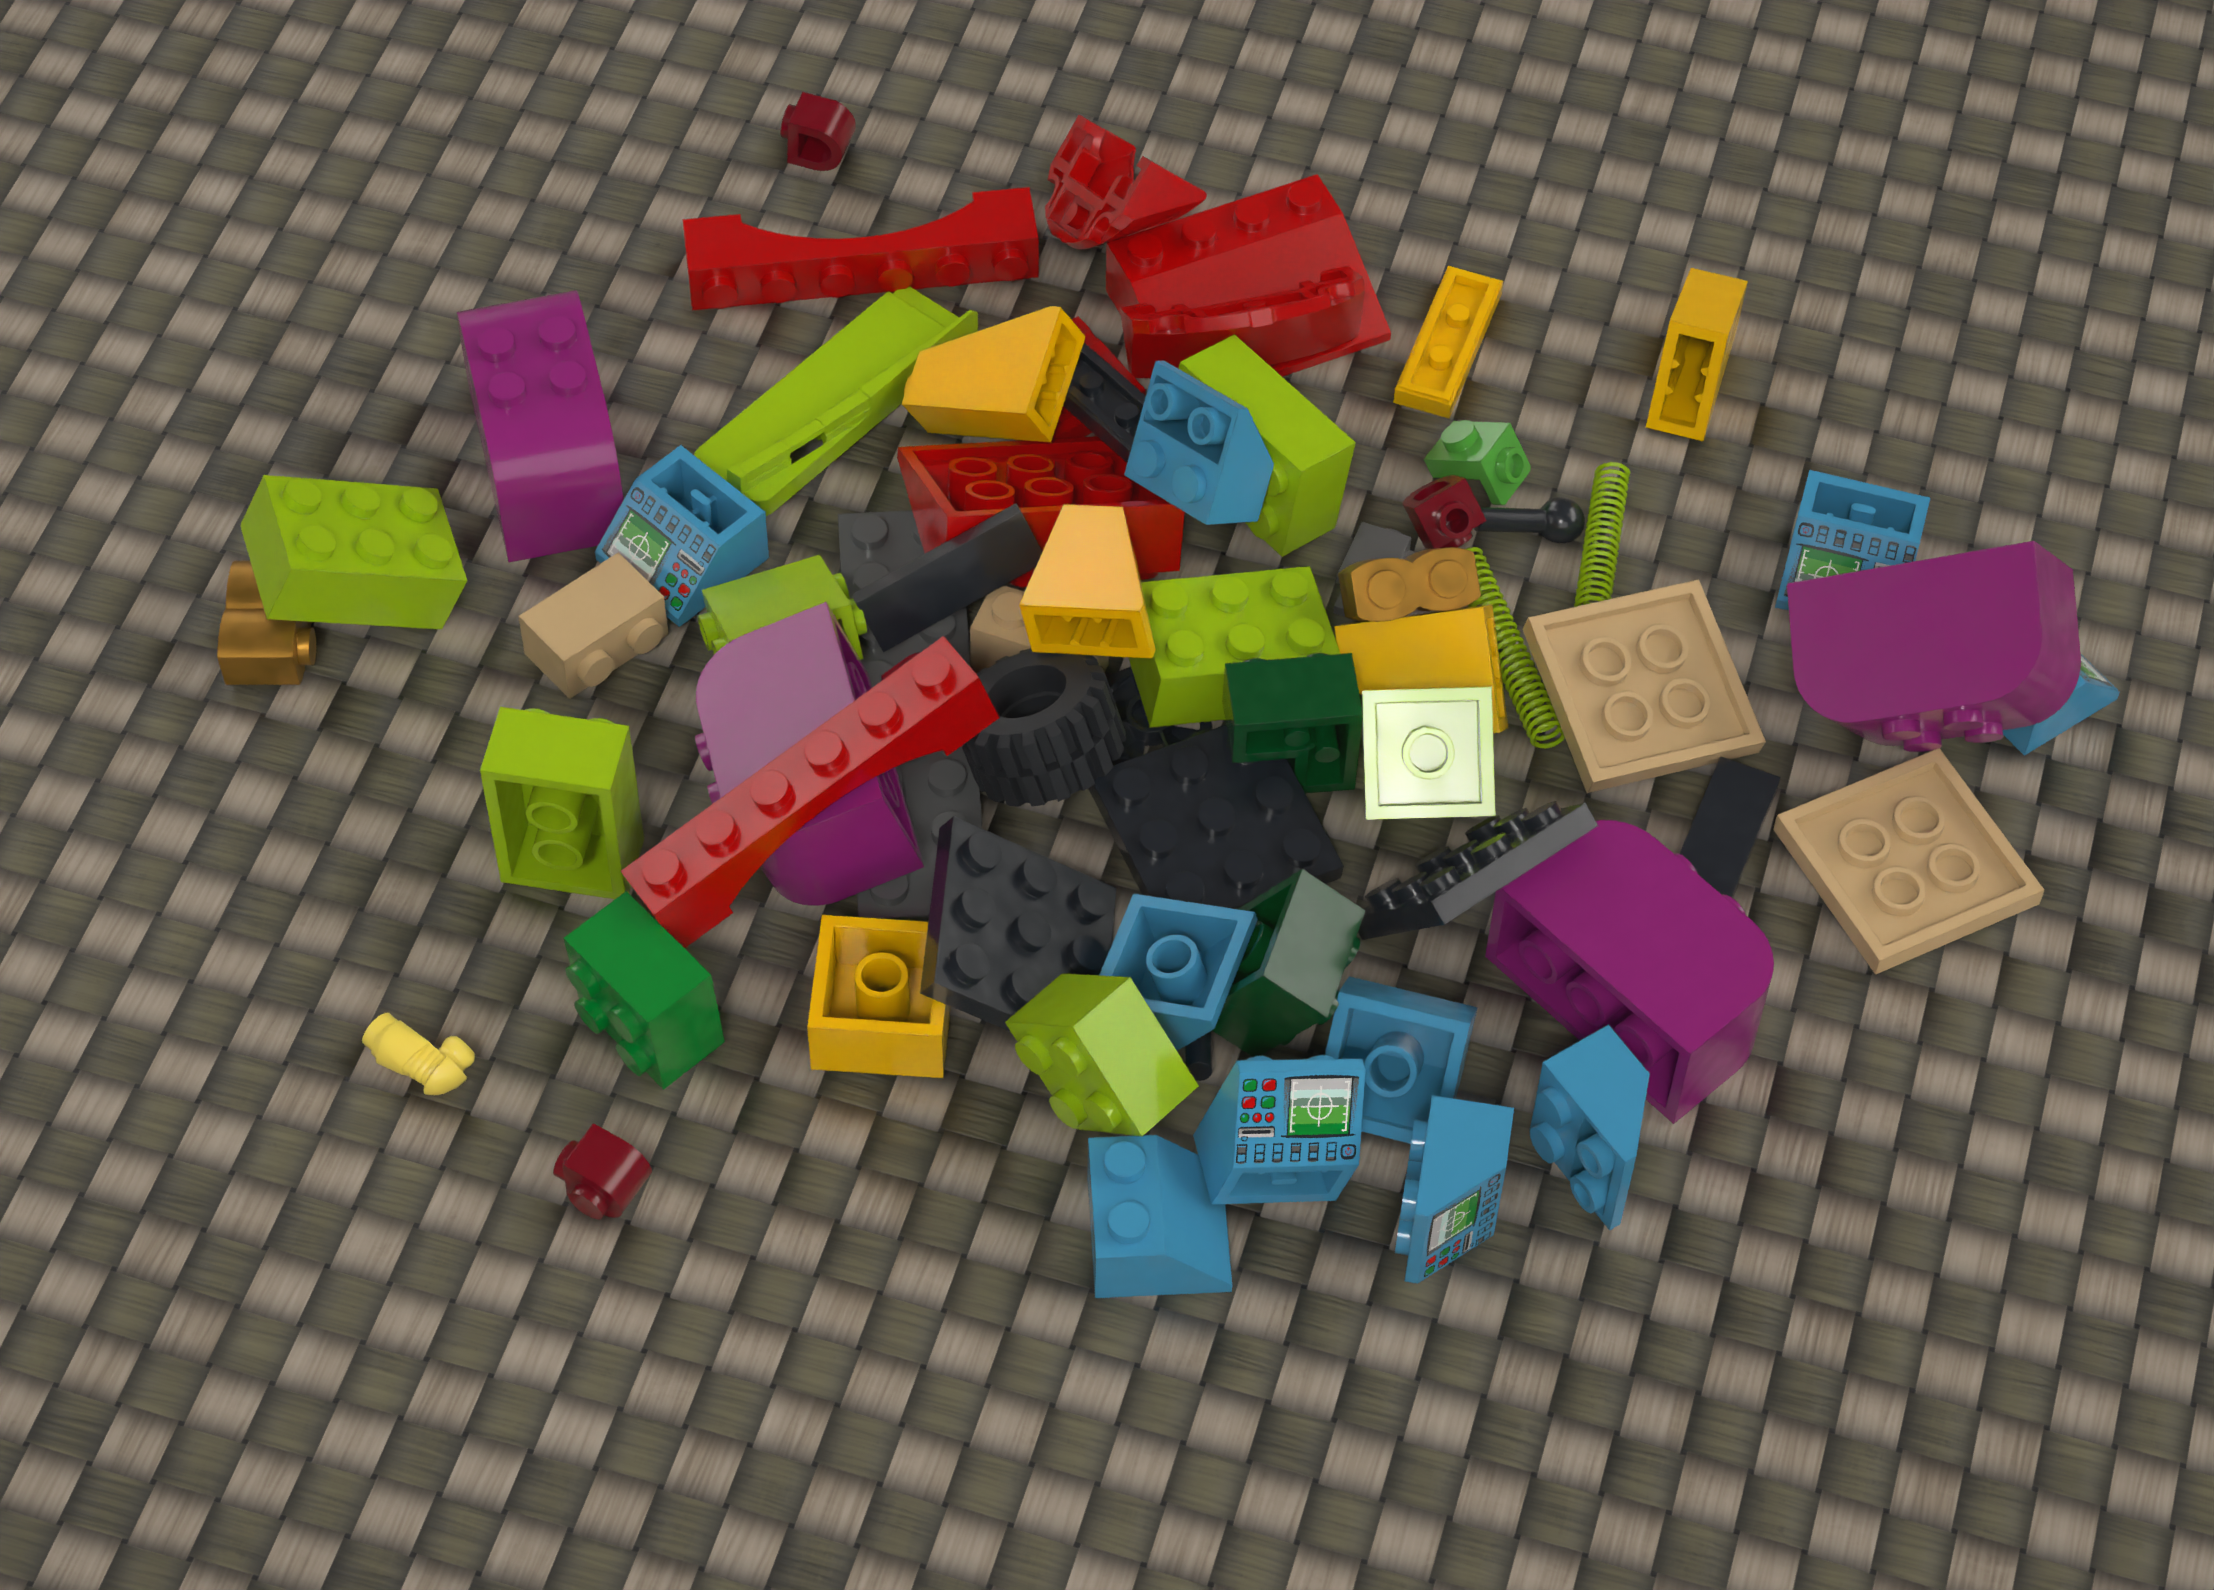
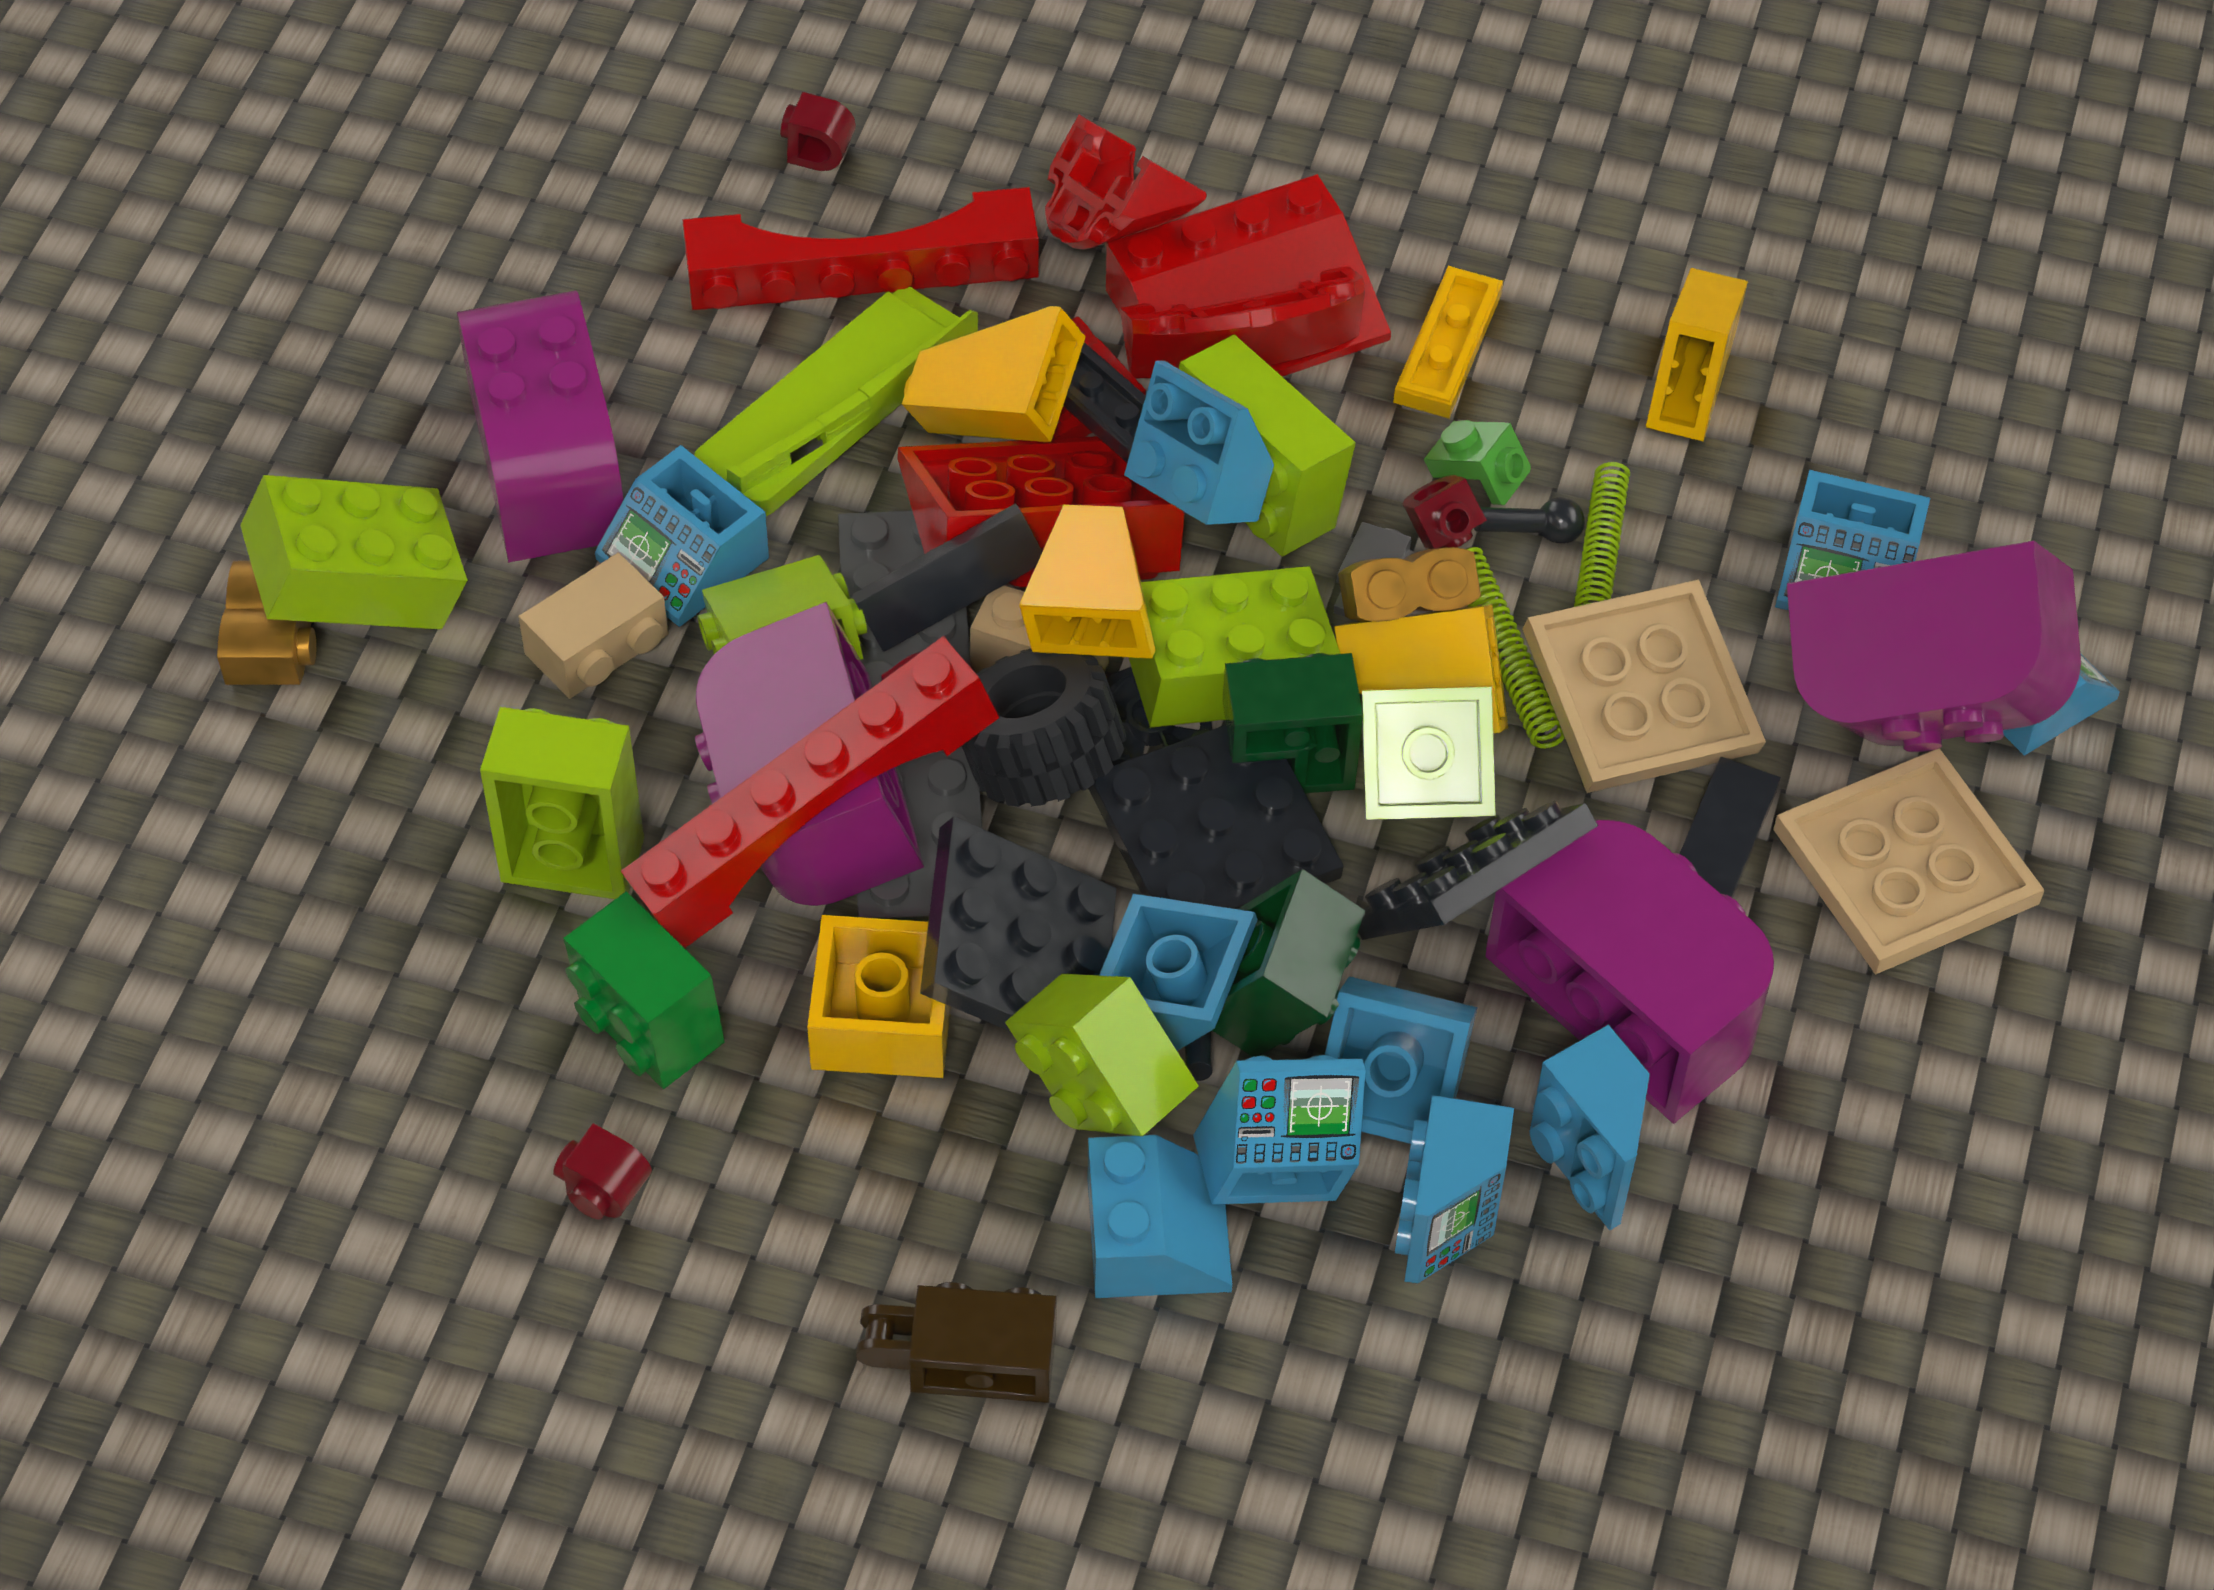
light yellow arm [362,1013,475,1095] -> none
none -> dark brown brick [856,1282,1057,1403]

